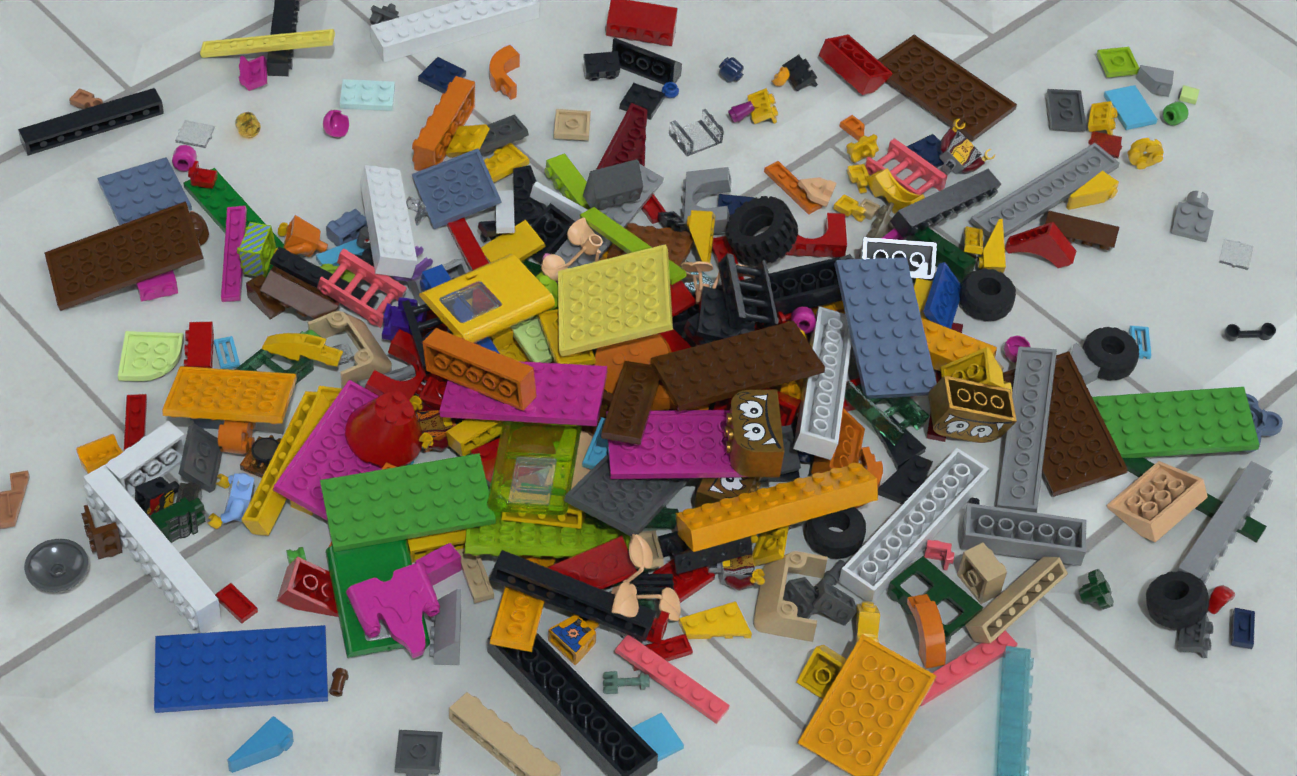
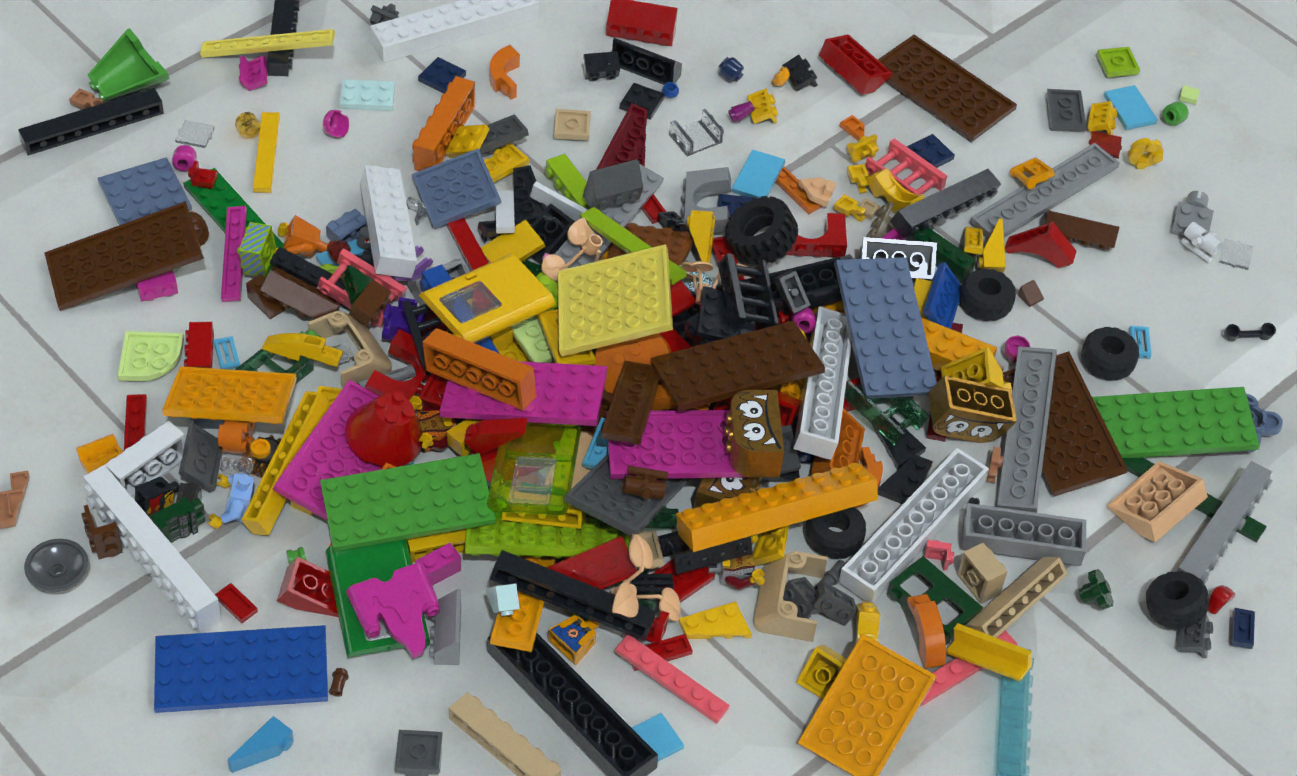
tan plate [457,548,494,603] -> none
sand green hinge [603,671,650,694] -> none
torso [939,119,996,174] -> none
yellow slope [1066,170,1119,210] -> none
light grey slope [1071,343,1101,385] -> none
light grey slope [1137,65,1174,97] -> none
none -> bright green cone [87,28,170,103]
none -> clear plate [220,454,253,475]
none -> light orange tile [250,439,271,459]
none -> yellow tile [253,112,280,193]
none -> clear red cone [327,239,351,263]
none -> dark green slope [342,265,373,305]
none -> reddish brown brick [349,280,391,327]
none -> red slope [464,418,527,455]
none -> light aqua slope [486,584,520,616]
none -> reddish brown pin [622,465,668,500]
none -> medium azure tile [732,149,785,198]
none -> dark grey slope [773,271,810,313]
none -> yellow panel [947,623,1032,681]
none -> nougat plate [987,447,1004,483]
none -> light orange plate [1009,157,1055,189]
none -> reddish brown slope [1018,280,1044,307]
none -> white pin [1181,222,1223,263]

